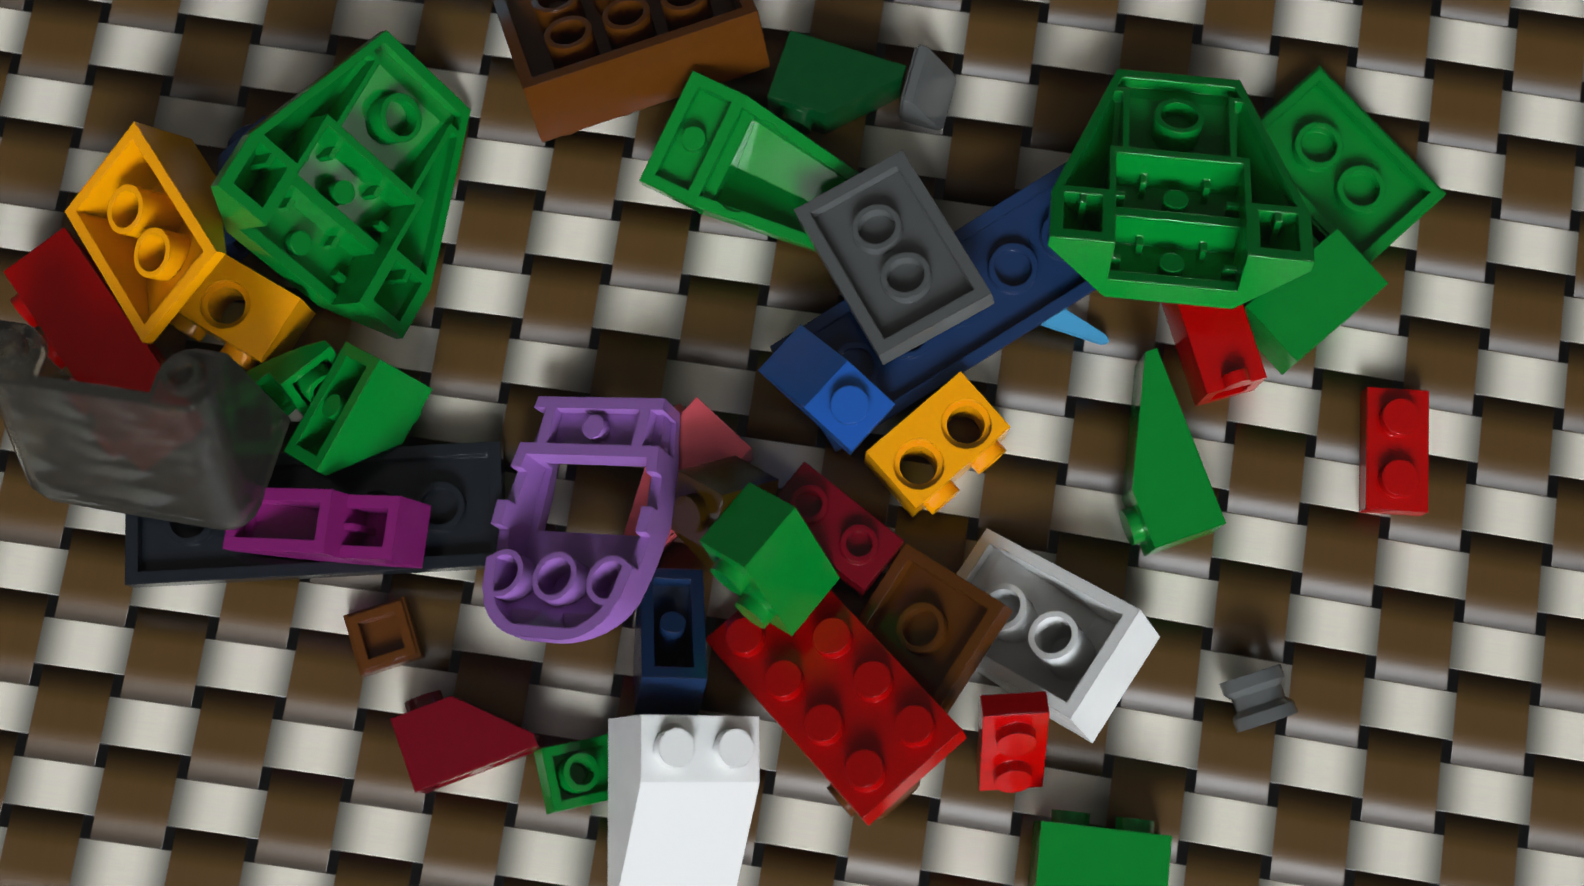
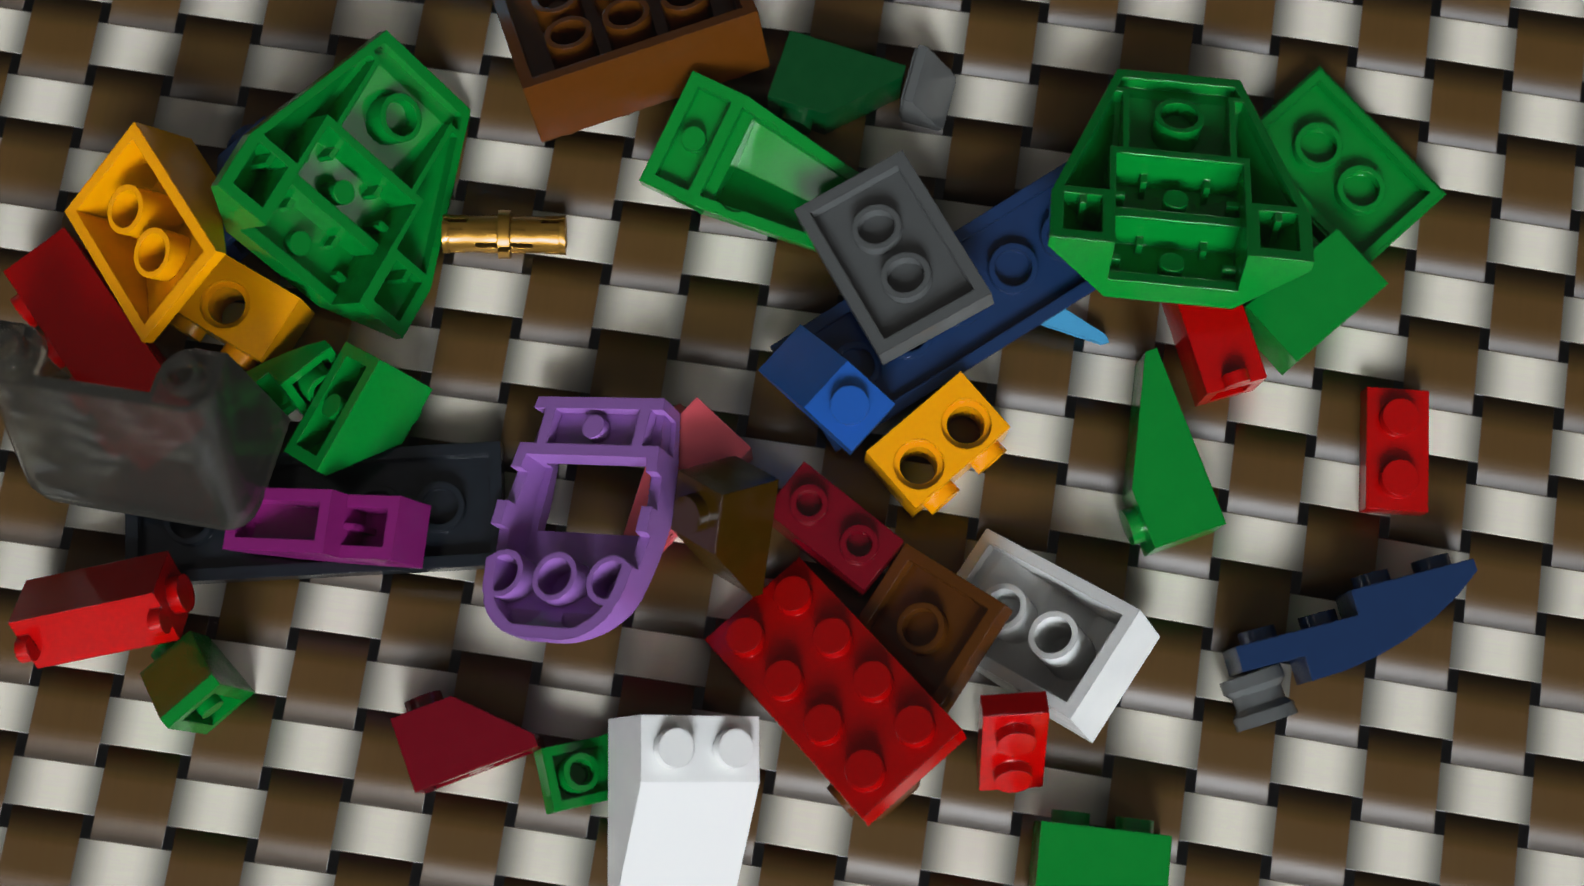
reddish brown tile [343,596,425,677] -> none
dark blue slope [633,568,707,715] -> none
green brick [699,482,840,636] -> none
none -> red brick [8,551,195,669]
none -> green slope [140,631,255,734]
none -> pearl gold pin [441,210,567,259]
none -> dark blue slope [1222,553,1477,685]

